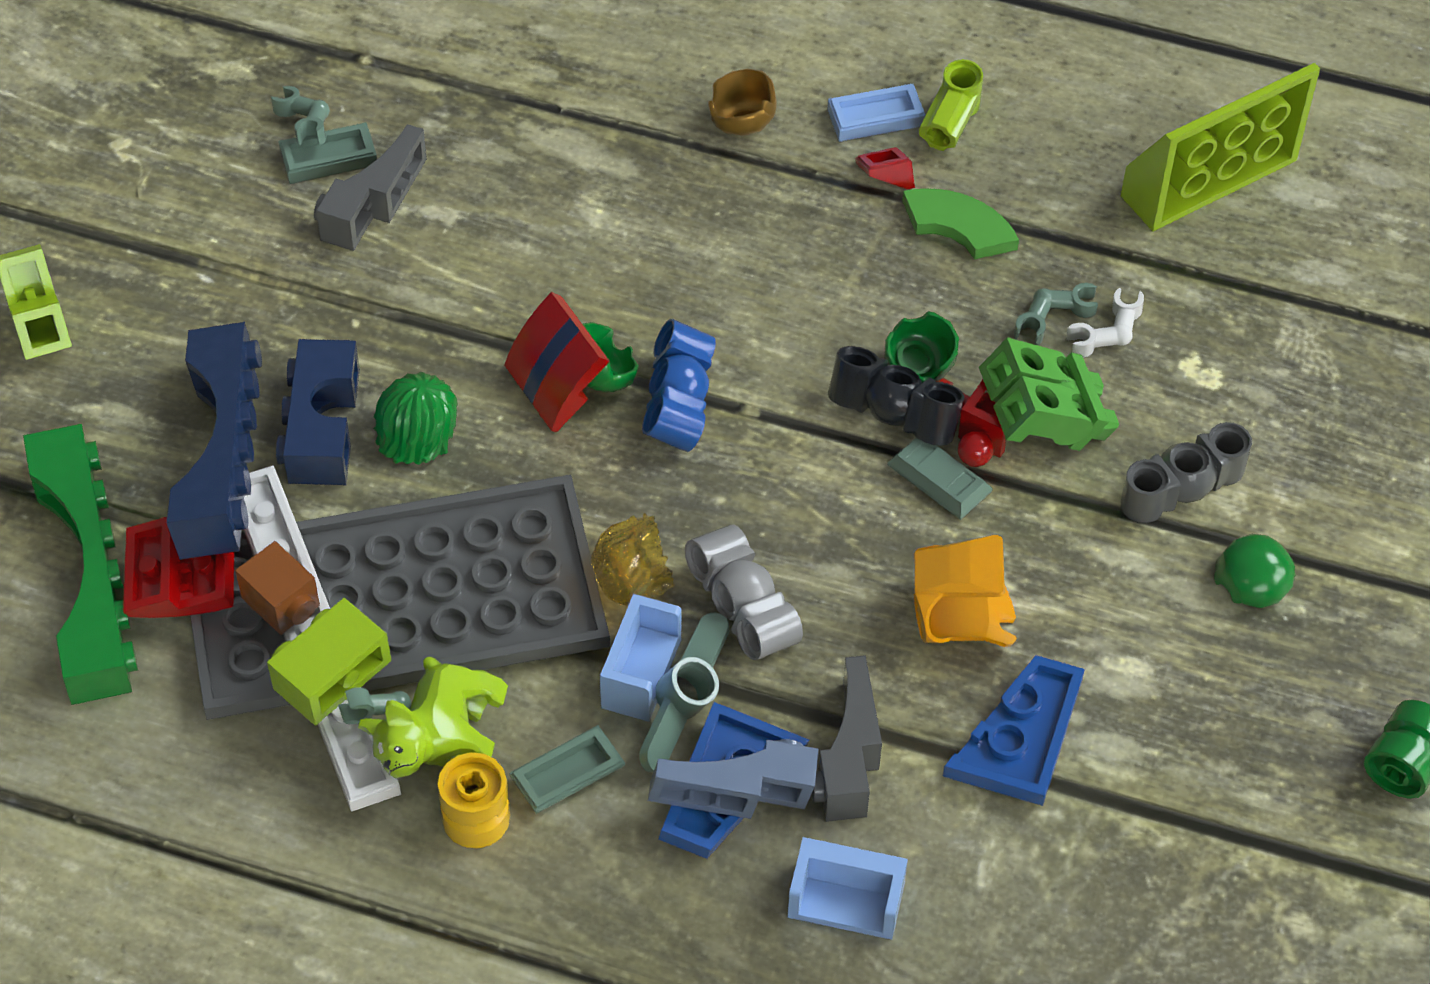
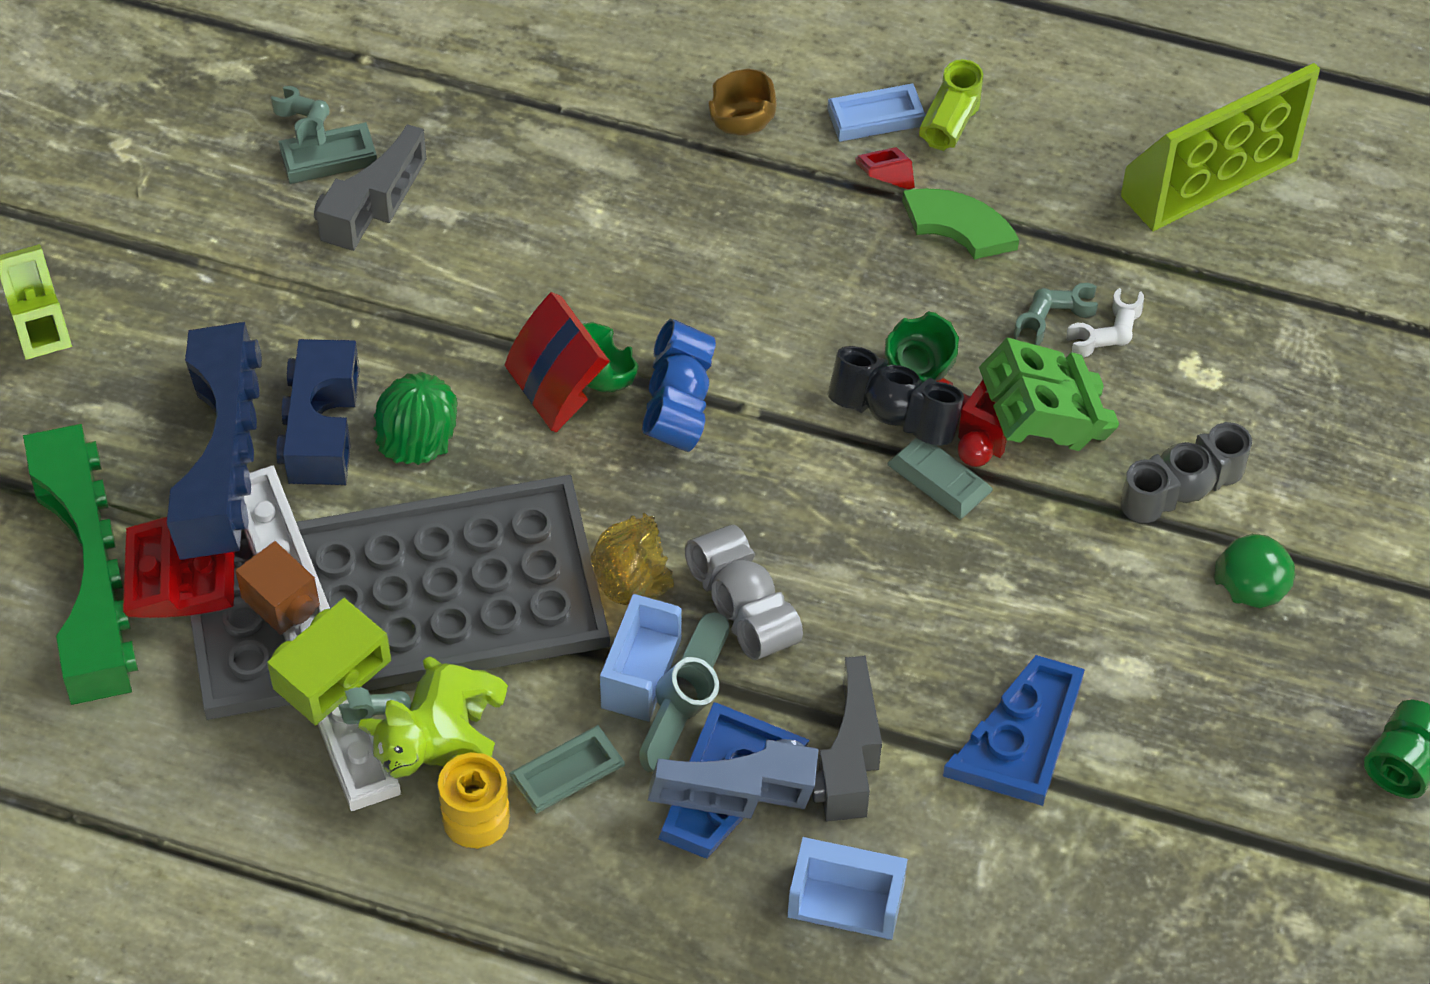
light orange piece [914,535,1017,647] -> none

